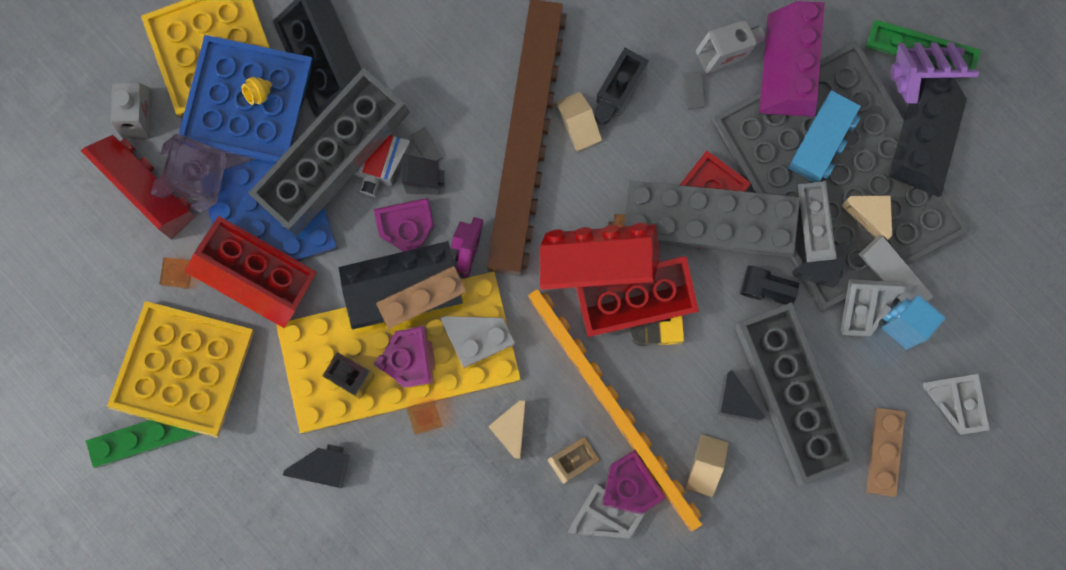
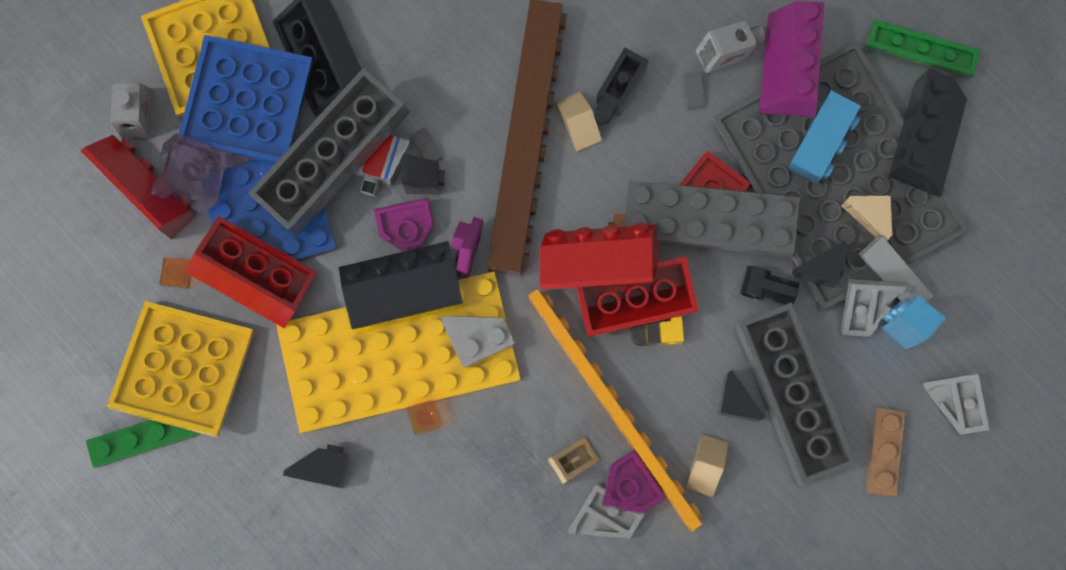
yellow plate [242,77,272,105] -> none
black slope [322,352,375,399] -> none
magenta plate [374,326,436,388] -> none
medium nougat plate [376,266,466,329] -> none
tan slope [488,400,525,459] -> none
light grey tile [798,181,836,262] -> none
medium lavender plate [891,43,978,103] -> none

